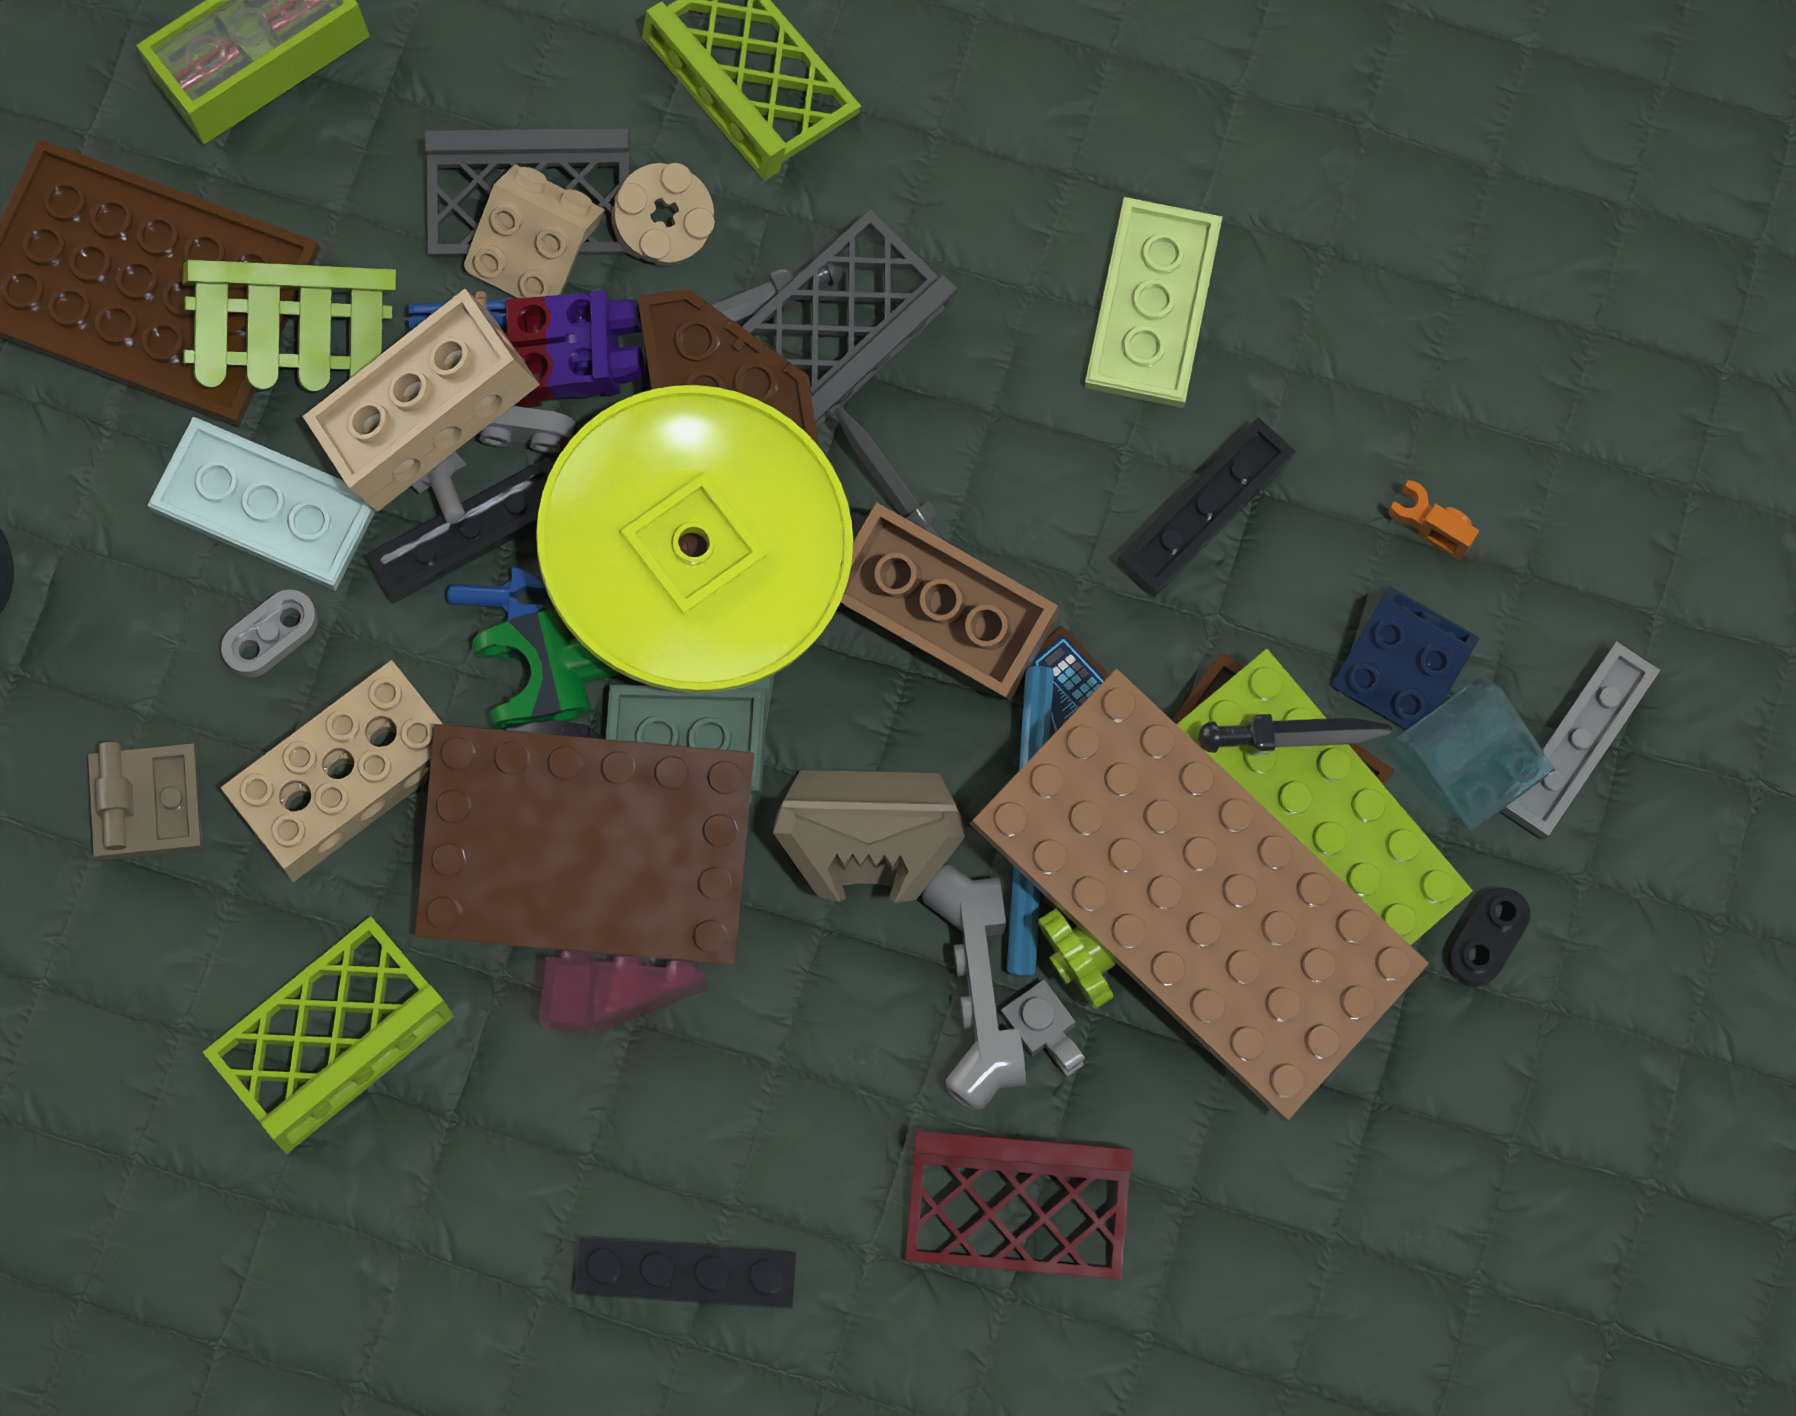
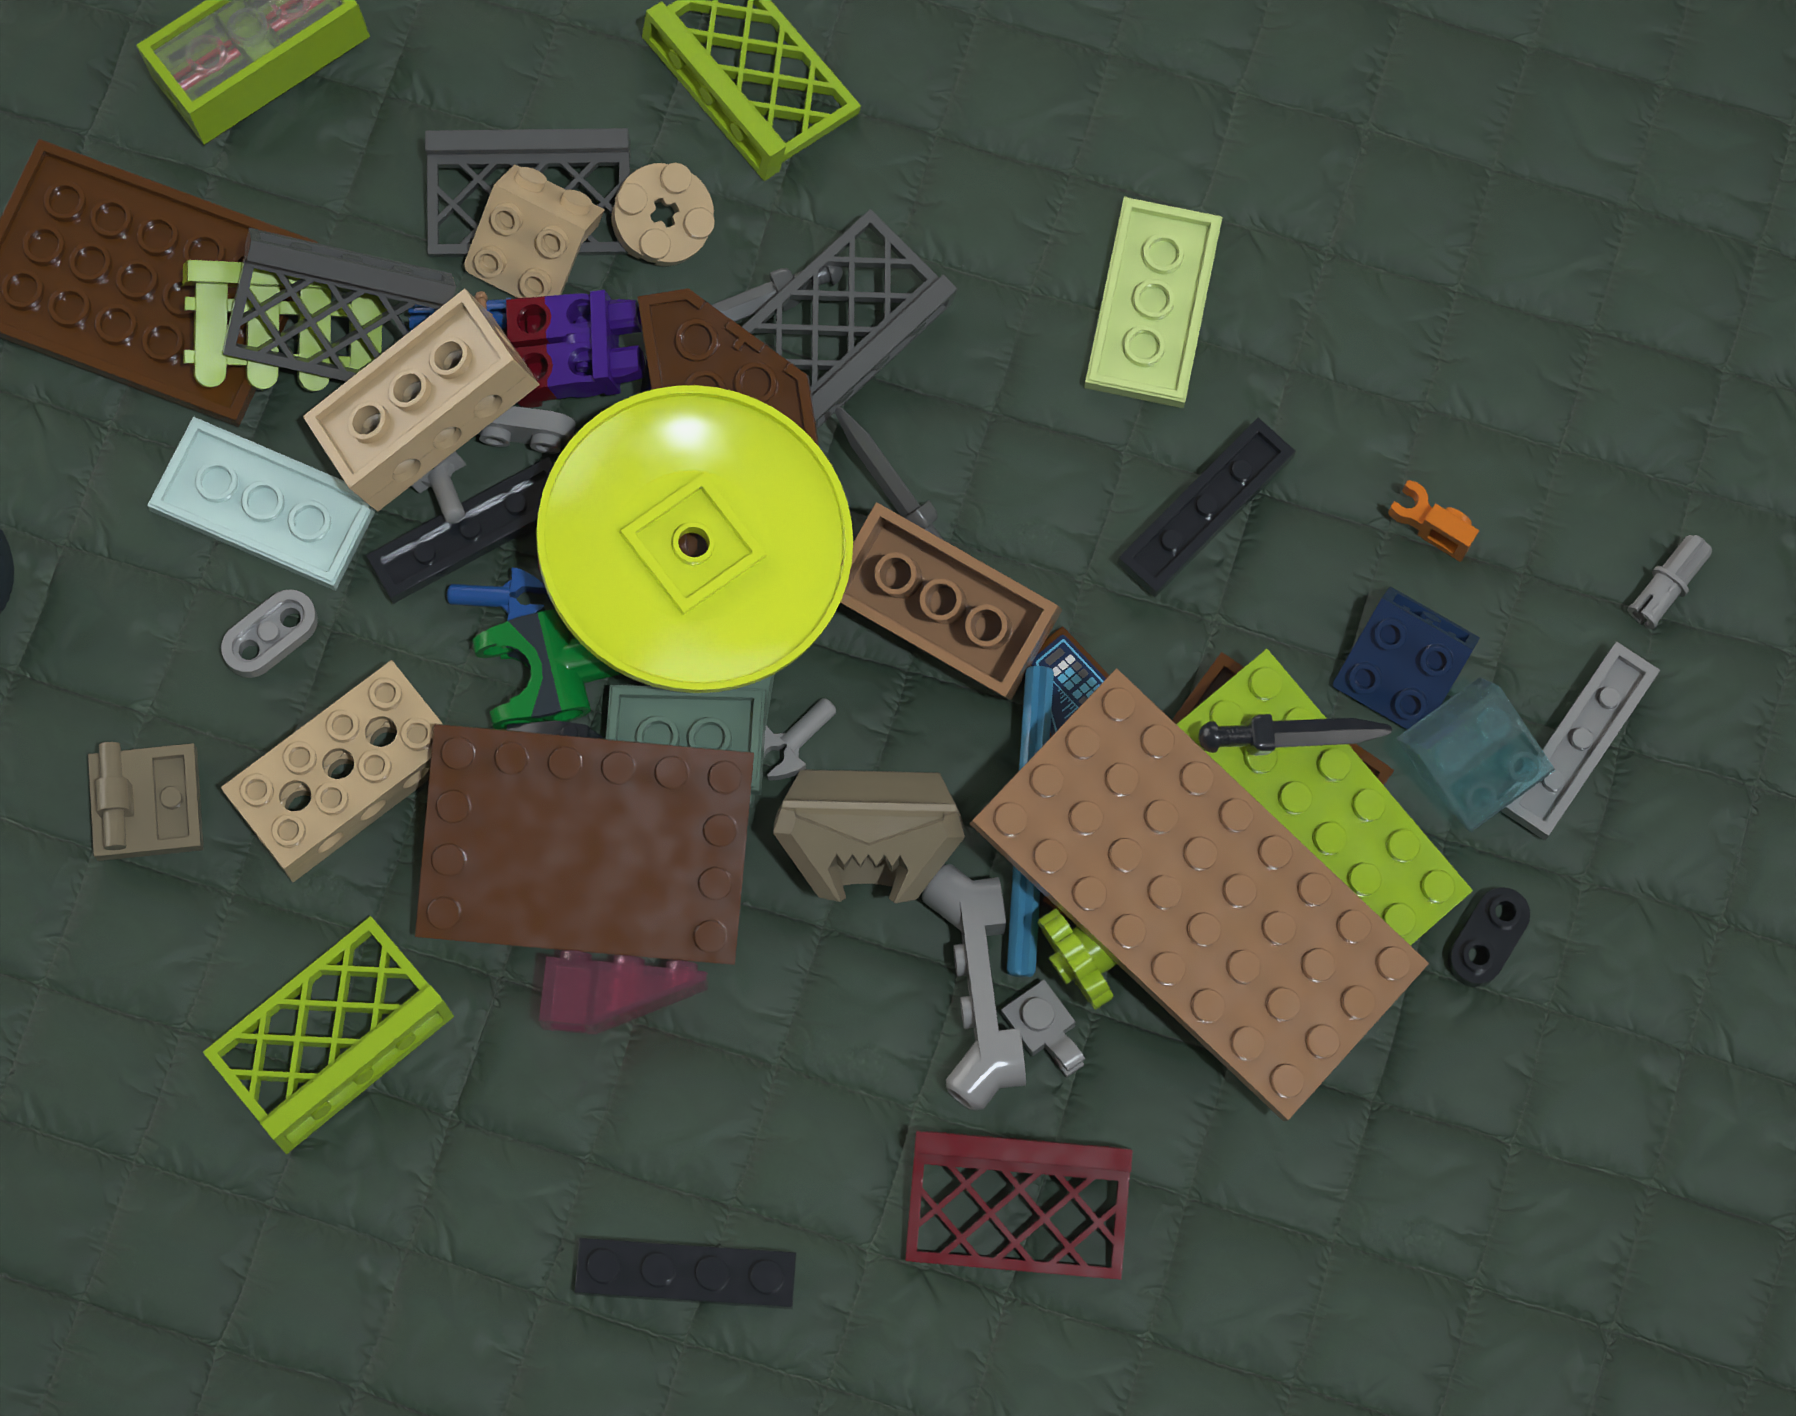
none -> dark grey fence [222,228,456,381]
none -> light grey bar [764,698,836,781]
none -> light grey axle [1627,535,1712,629]

